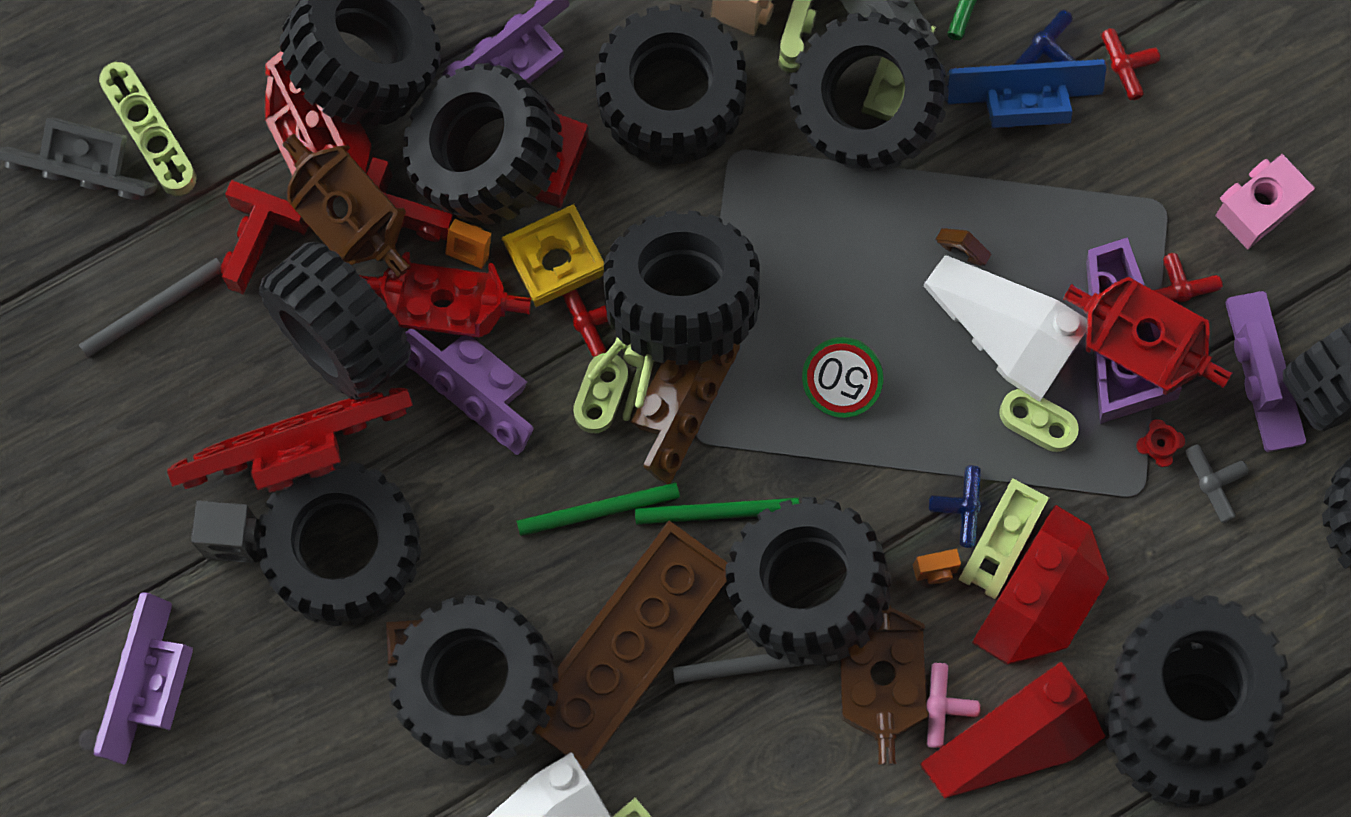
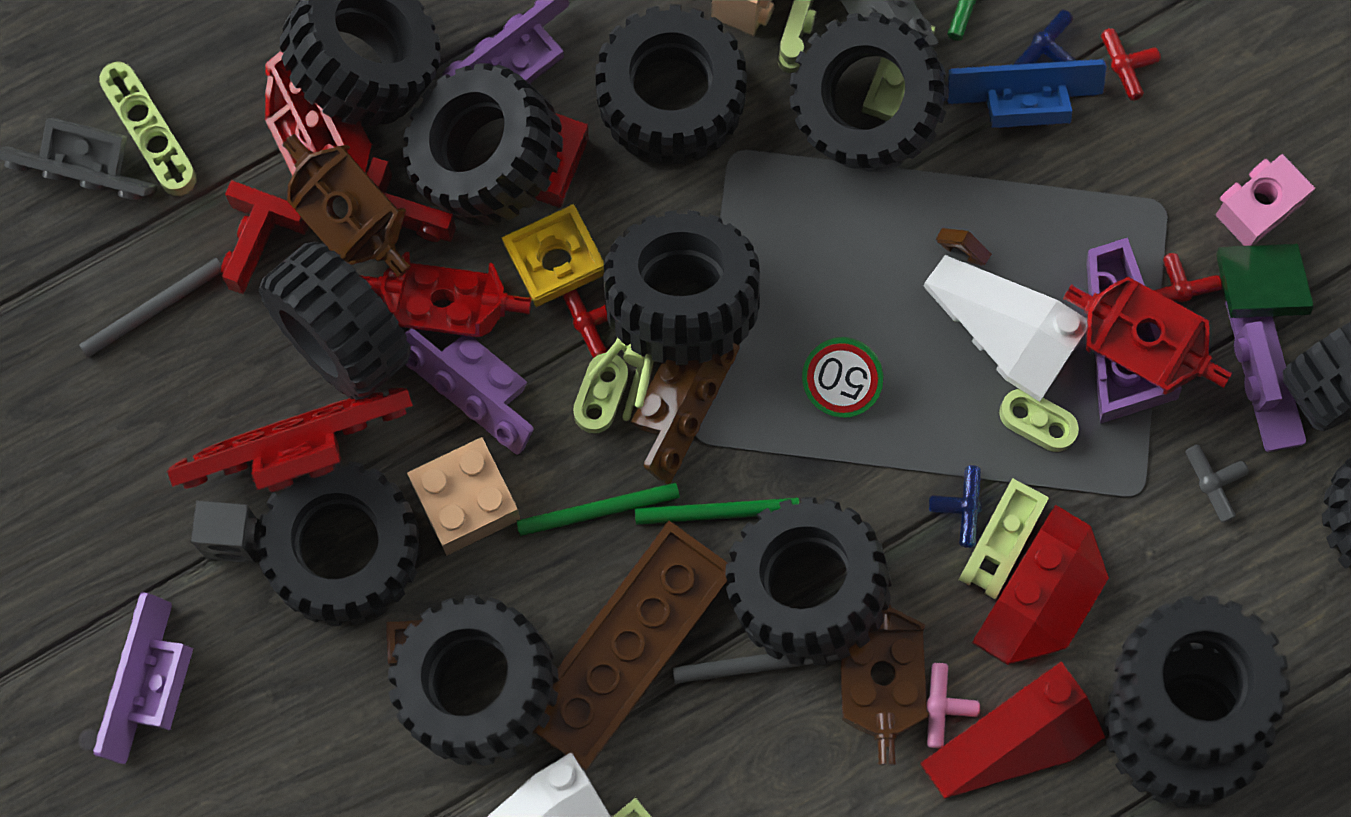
orange plate [446,219,492,269] -> none
orange plate [913,549,961,584] -> none
red plate [1136,419,1185,467] -> none
none -> light nougat brick [407,437,520,556]
none -> dark green tile [1216,244,1314,318]

